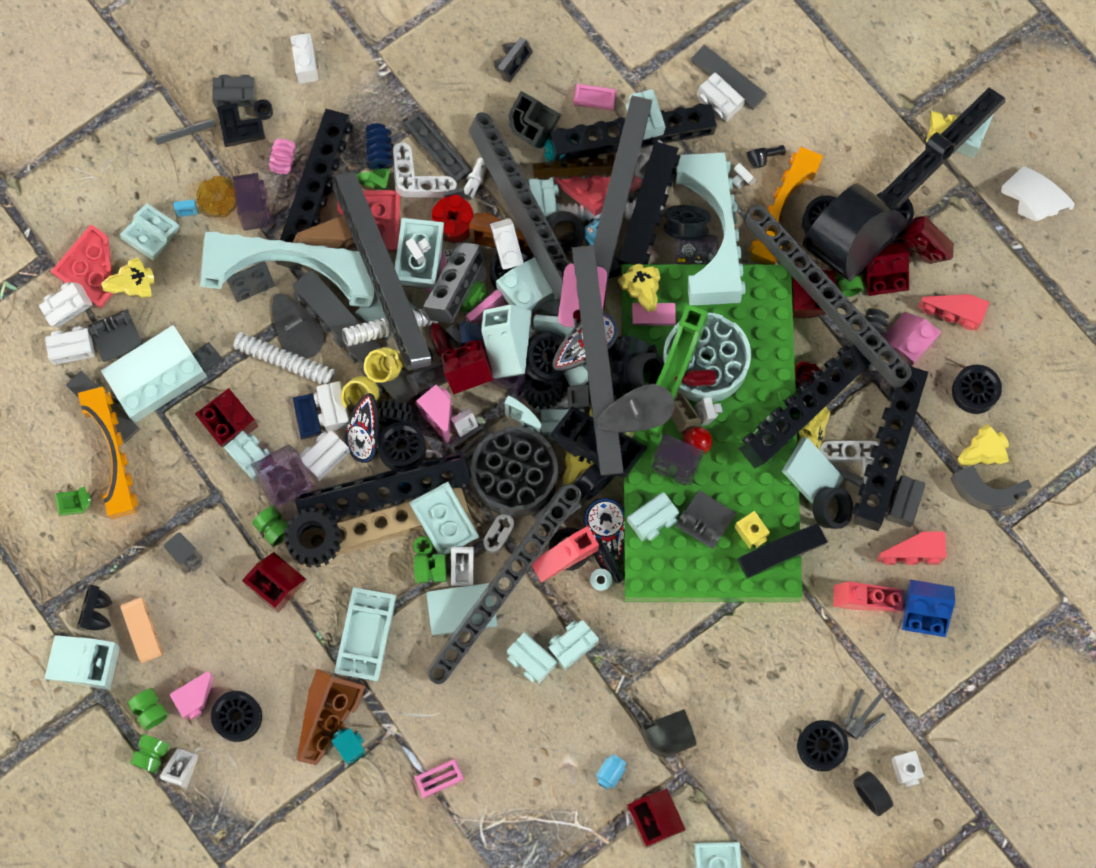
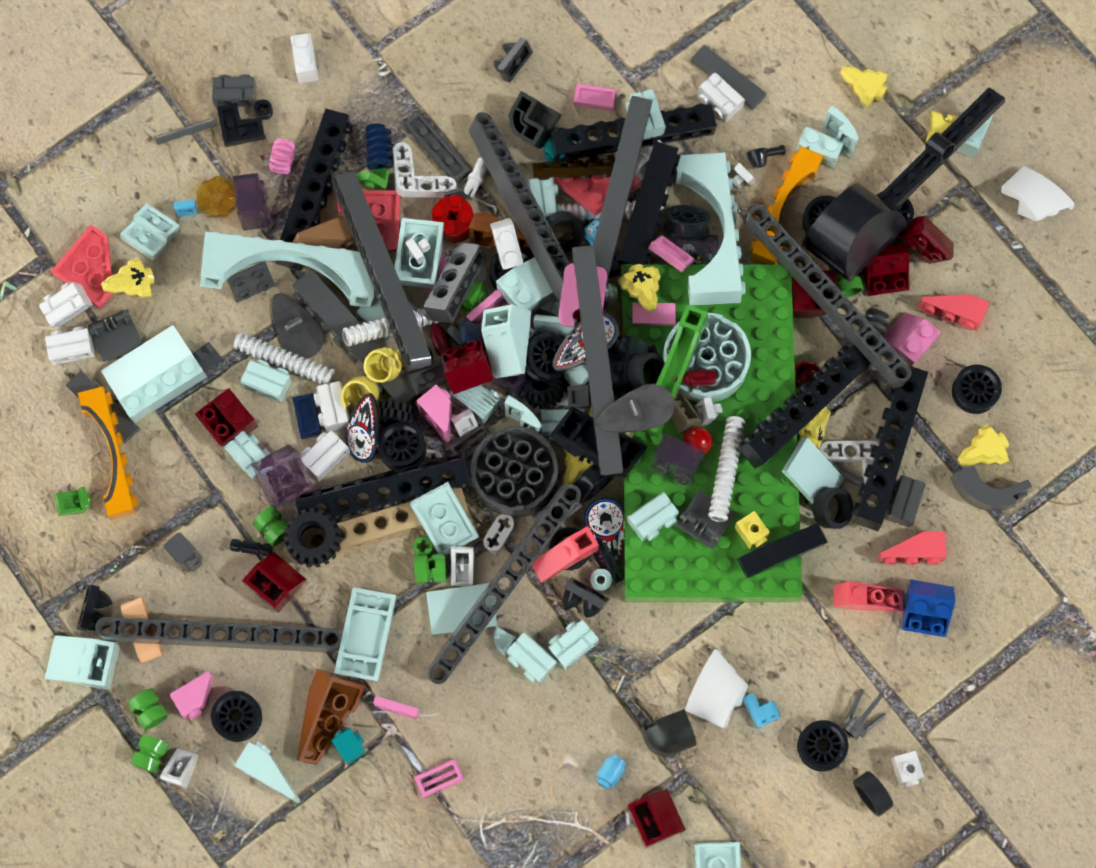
none -> dark grey beam [95,617,341,653]
none -> black axle [230,539,273,556]
none -> light aqua slope [234,741,300,804]
none -> light aqua brick [240,359,292,403]
none -> bright pink tile [373,696,420,720]
none -> light aqua brick [450,385,500,423]
none -> light aqua tile [494,626,516,657]
none -> black tile [563,577,609,618]
none -> light aqua plate [605,284,618,305]
none -> bright pink tile [649,235,695,272]
none -> white slope [685,649,748,728]
none -> white piece [708,416,746,522]
none -> medium azure piece [743,693,781,729]
none -> light aqua brick [796,127,844,168]
none -> light aqua slope [822,105,859,158]
none -> light yellow rock [840,66,889,107]

